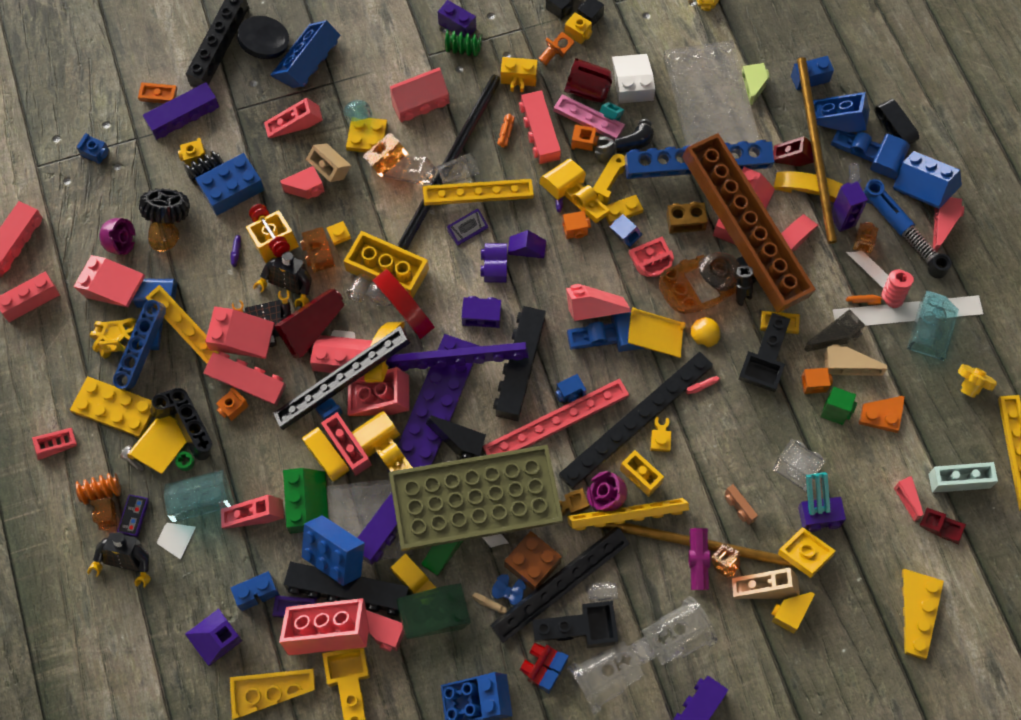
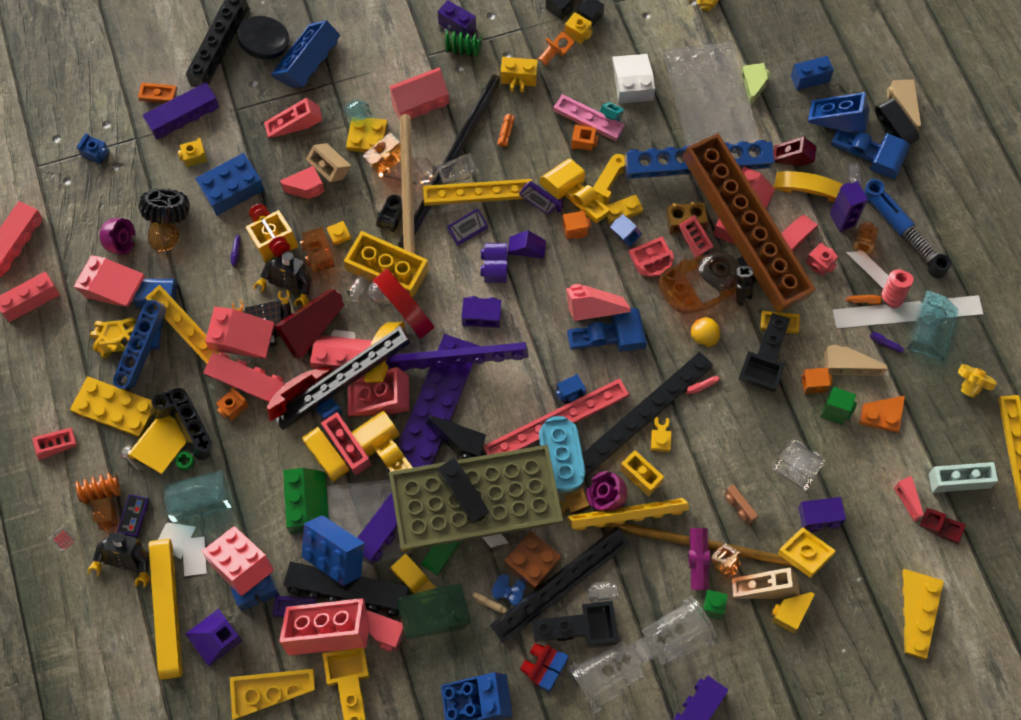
black piece [184,151,224,185] -> none
coral slope [221,495,284,529] -> none
black brick [493,306,546,421] -> none
coral brick [519,90,561,164] -> none
dark red cylinder [564,58,613,103] -> none
piece [595,119,654,163] -> none
yellow piece [628,307,686,358] -> none
pearl gold piece [797,57,837,244] -> none
clear smoke slope [804,309,865,352] -> none
teal tile [806,472,830,515] -> none
blue slope [893,151,962,209] -> none
coral slope [933,197,964,252] -> none
none -> clear tile [47,525,78,553]
none -> yellow beam [149,538,183,680]
none -> white sticker [182,537,207,576]
none -> coral brick [202,526,274,596]
none -> red slope [267,367,332,421]
none -> black piece [376,195,403,232]
none -> tan axle [400,114,415,254]
none -> black slope [437,458,489,524]
none -> slope [519,181,560,215]
none -> medium azure tile [539,416,585,493]
none -> coral slope [679,215,714,257]
none -> green brick [701,590,728,620]
none -> coral brick [806,243,838,276]
none -> dark purple piece [870,332,904,353]
none -> tan slope [887,79,921,132]

